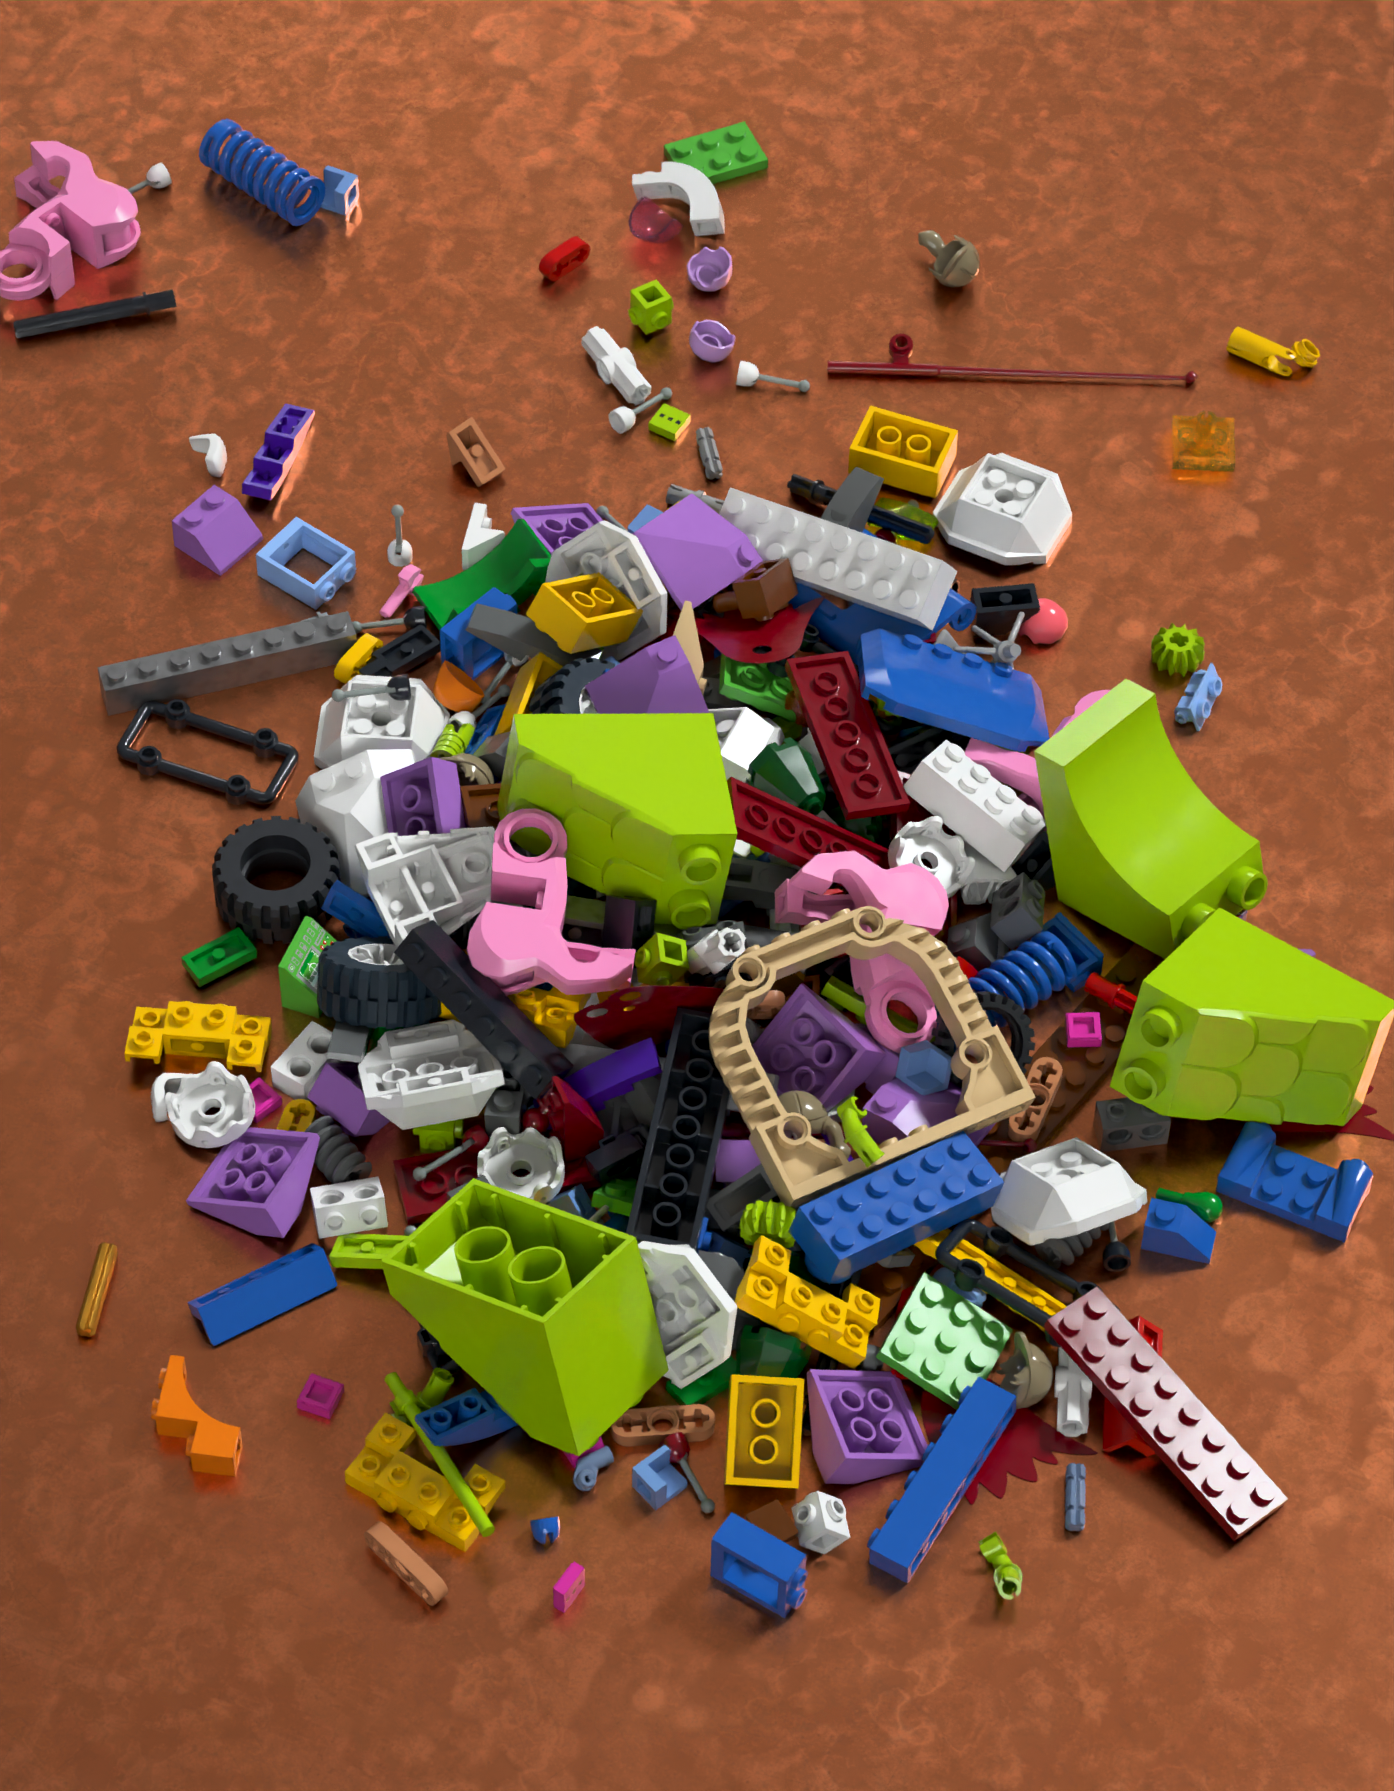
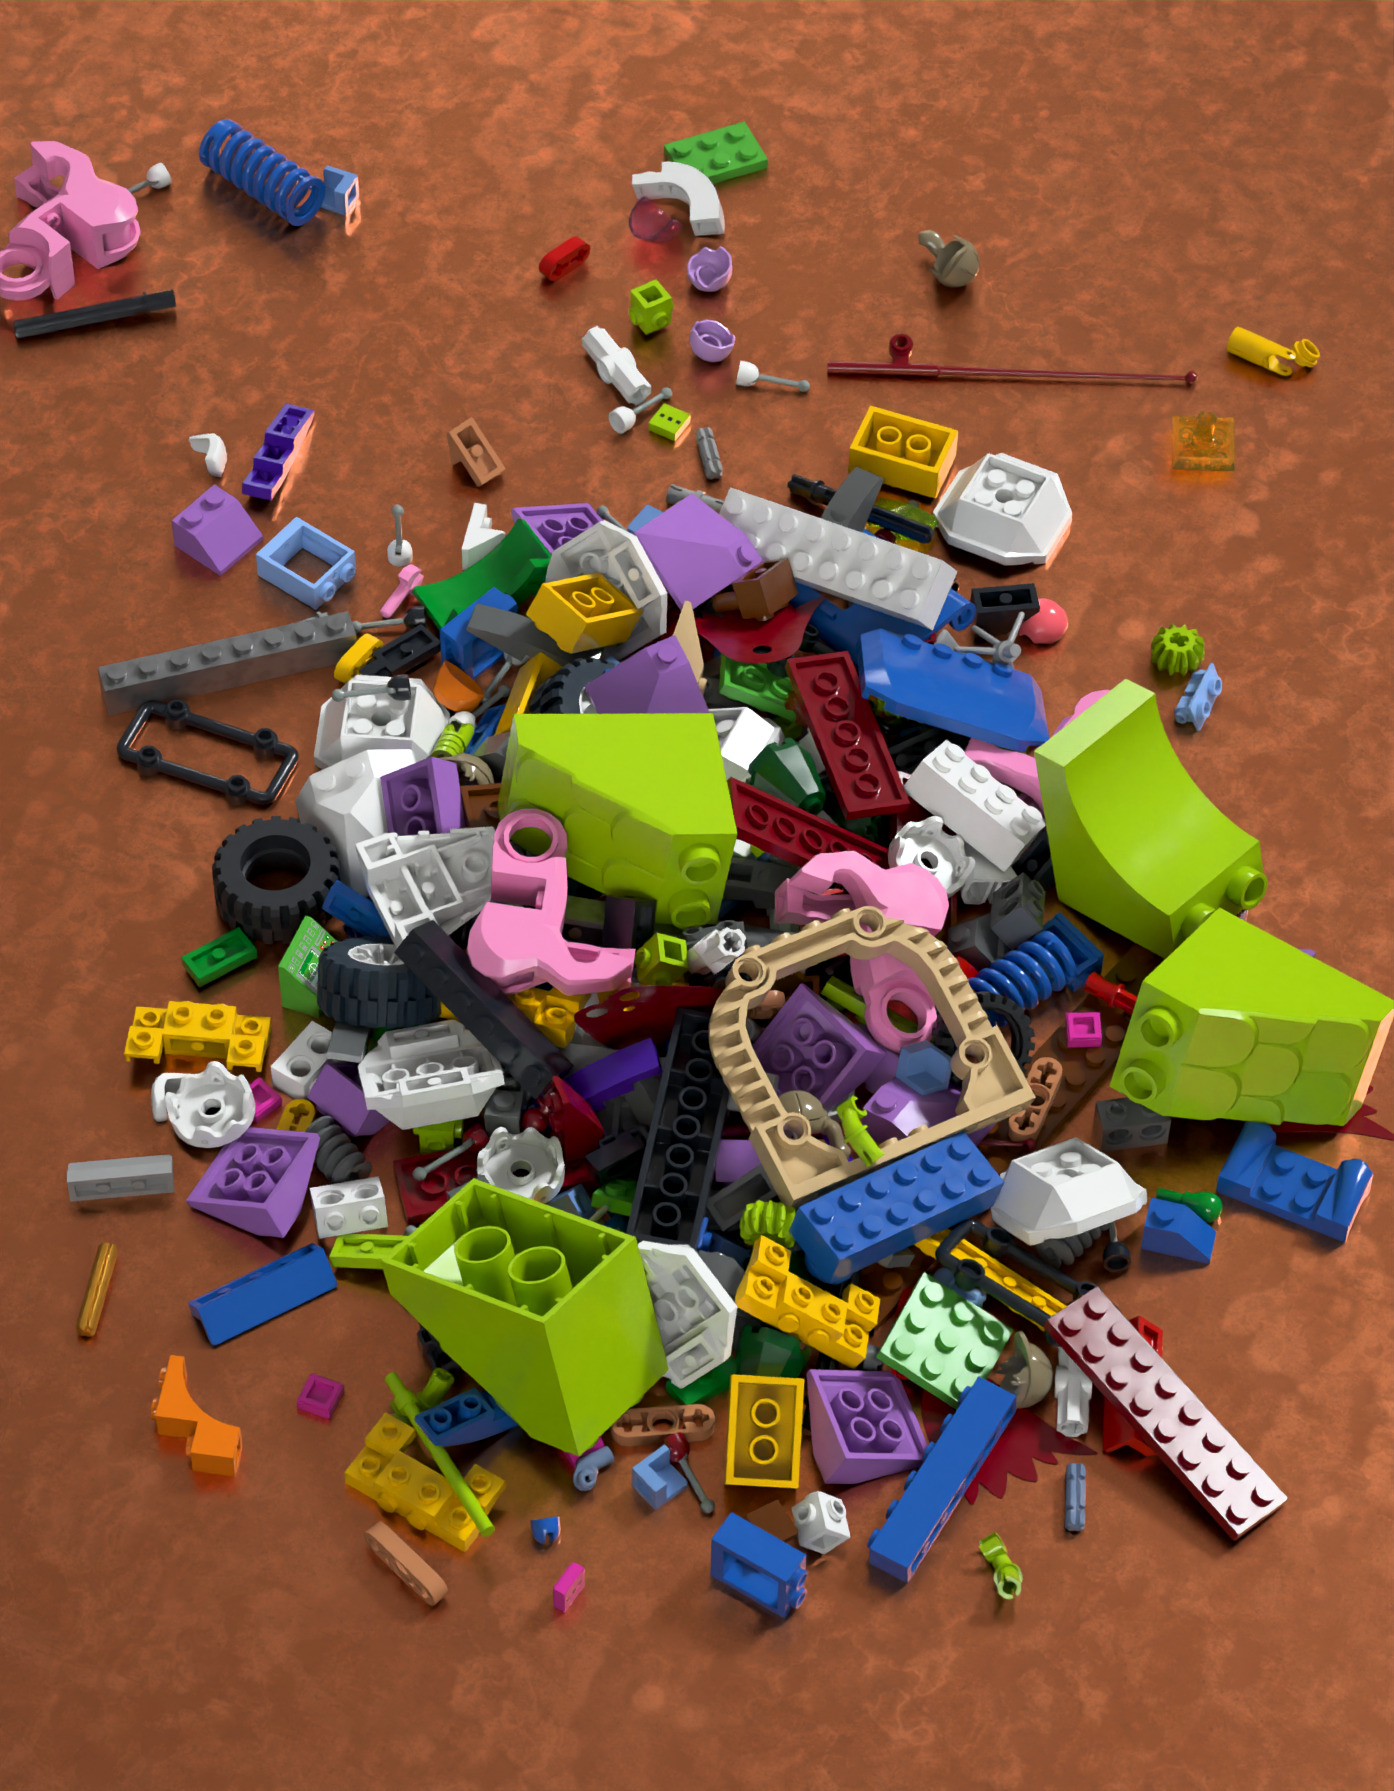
none -> light grey panel [67,1154,175,1202]

